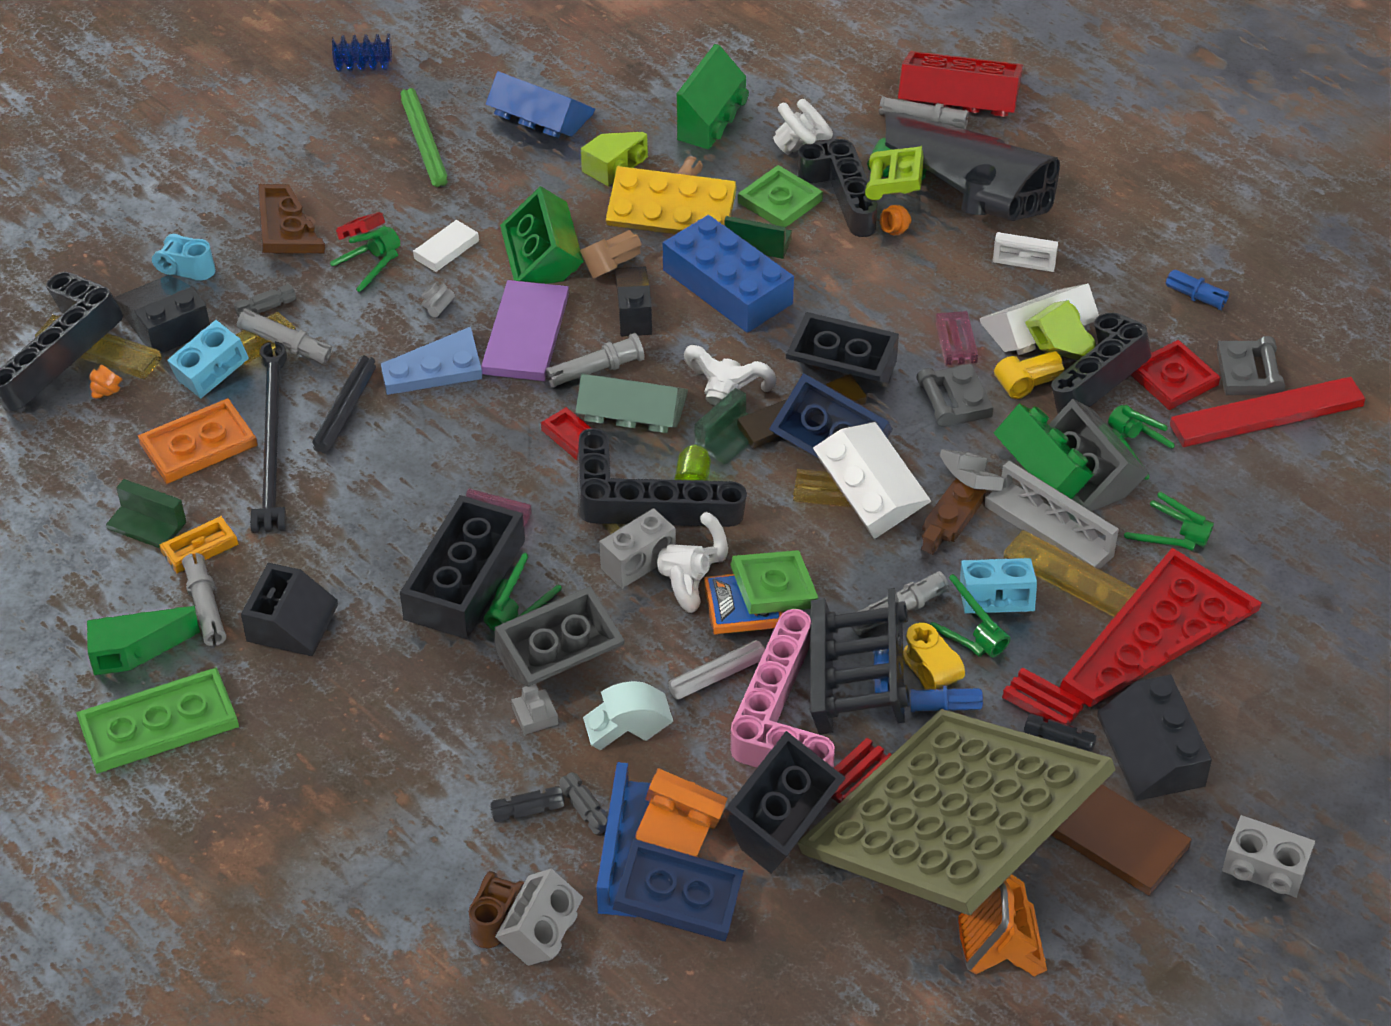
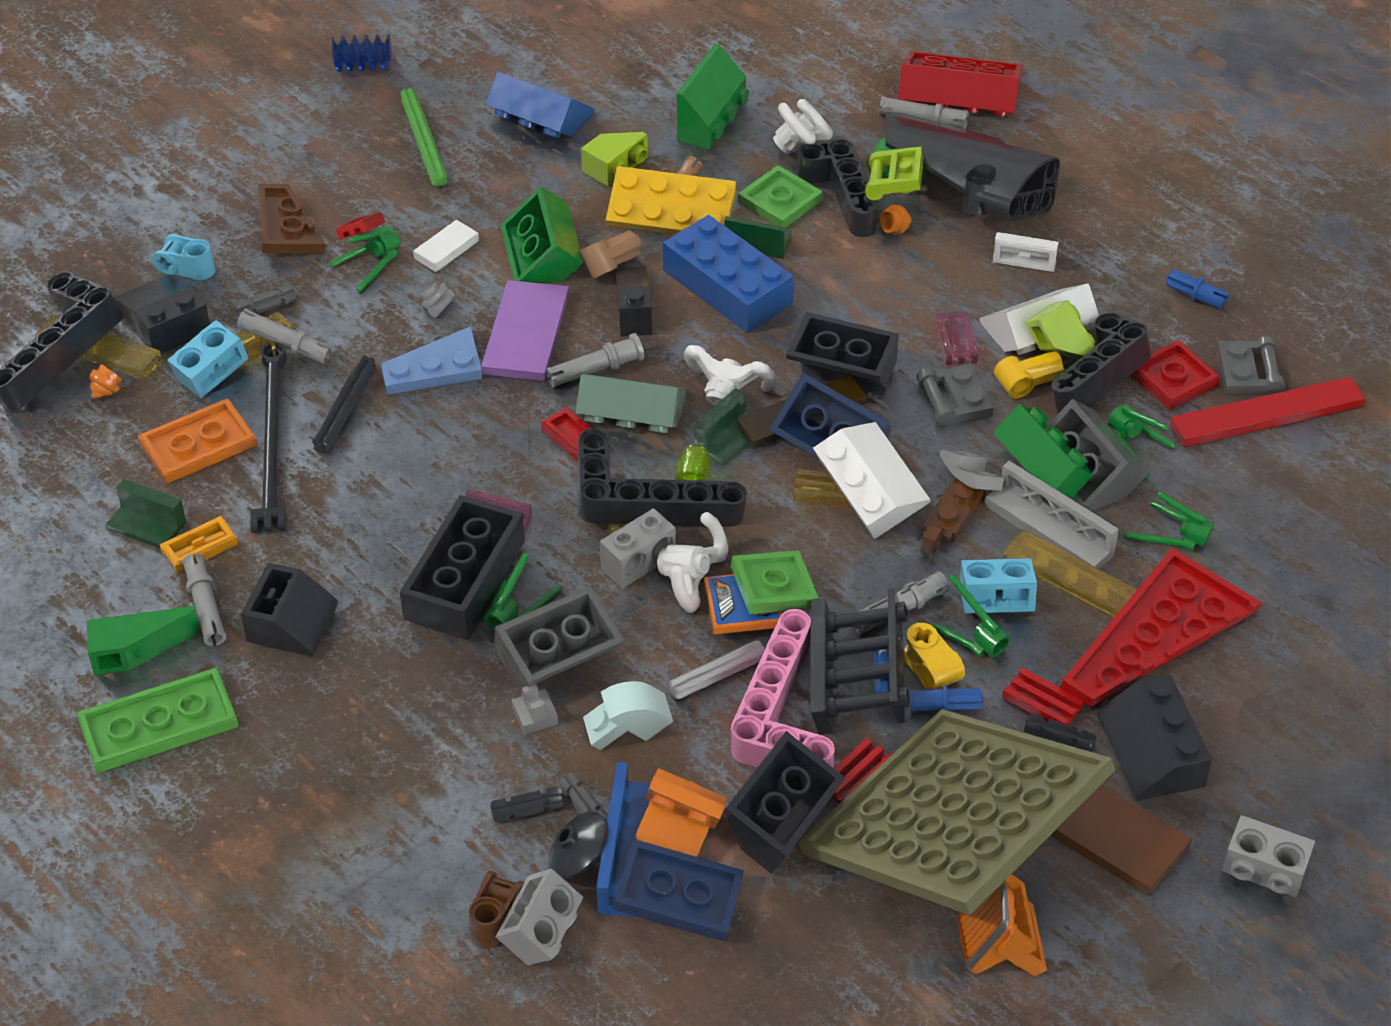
none -> black dish [548,811,608,880]

